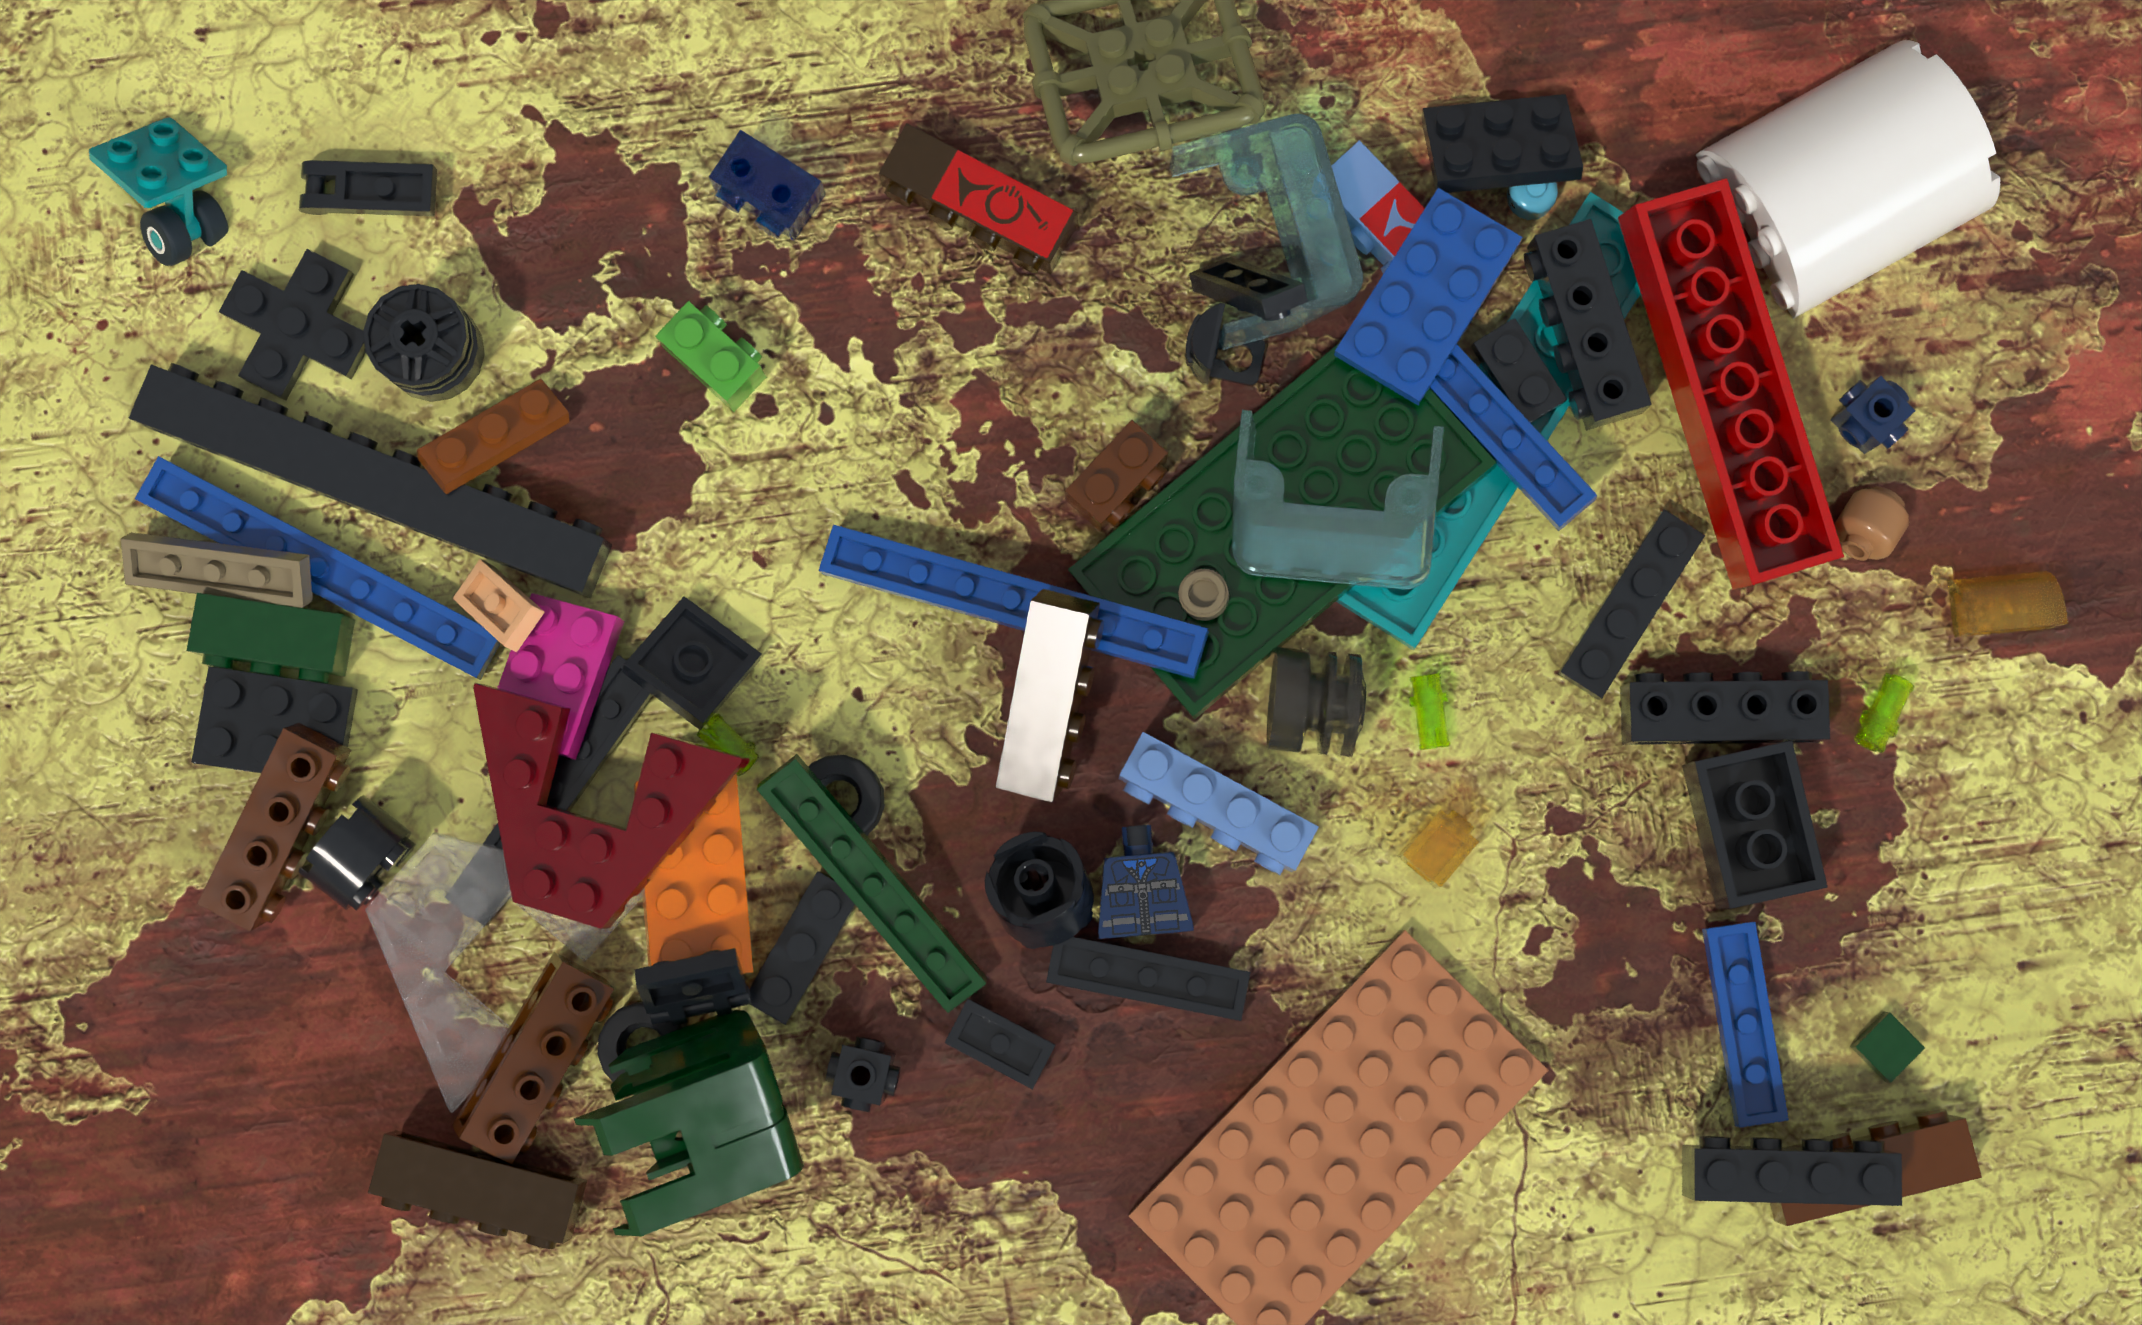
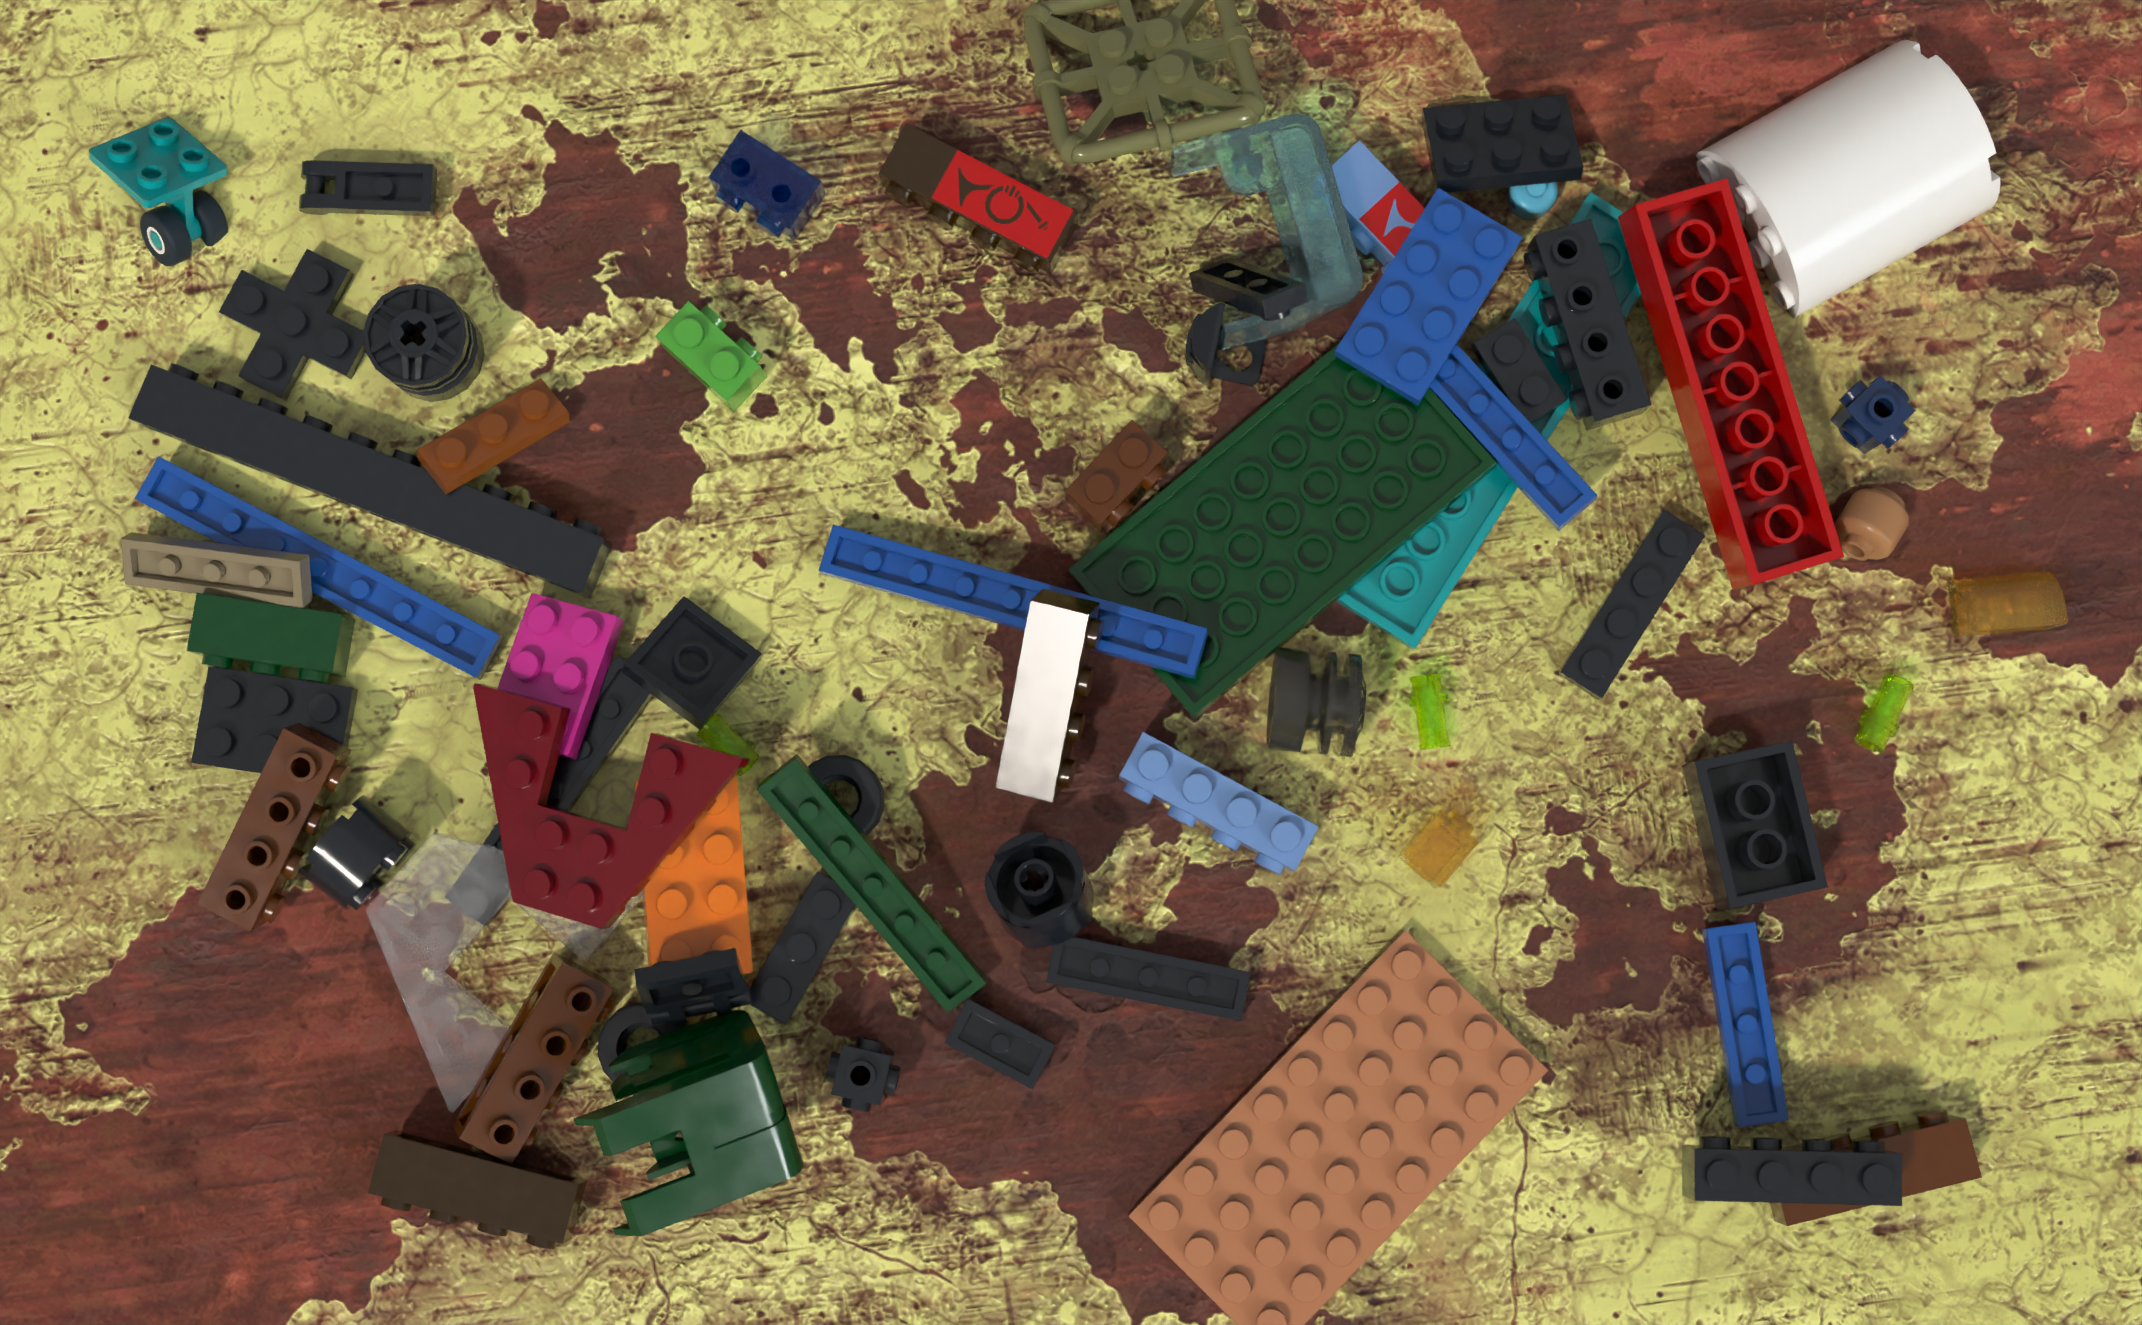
light nougat plate [452,559,545,652] -> none
torso [1098,825,1194,939] -> none
dark tan tile [1179,569,1229,621] -> none
clear light blue windscreen [1232,410,1444,589] -> none
black brick [1620,671,1830,745] -> none
dark green tile [1850,1012,1925,1083] -> none

